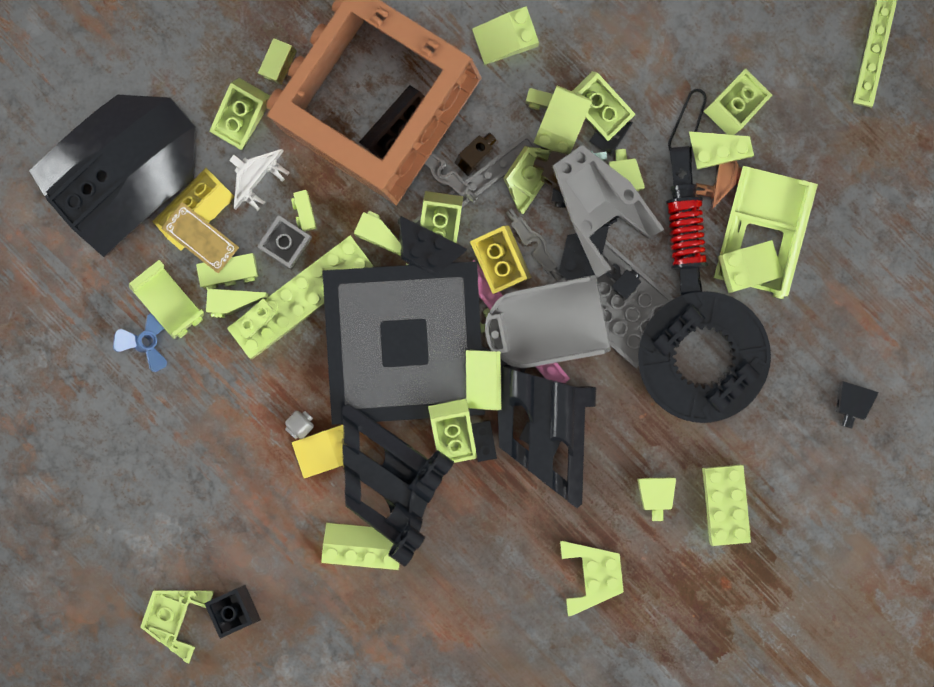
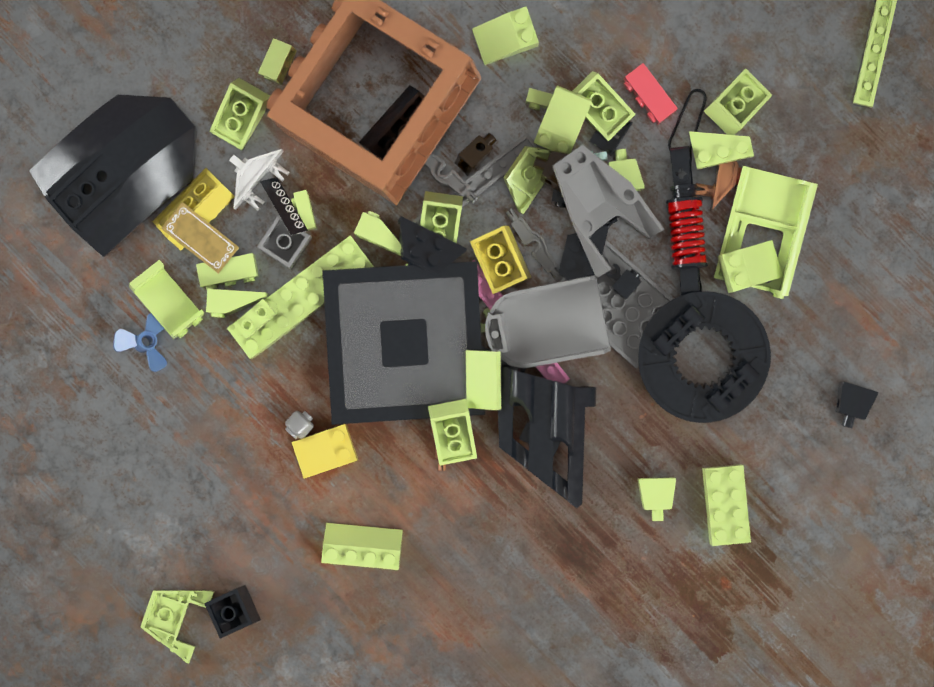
black panel [342,404,454,567] -> none
black piece [471,421,497,462] -> none
yellowish green wing [560,541,624,616] -> none
none -> black sticker [260,177,308,235]
none -> coral brick [623,63,678,125]

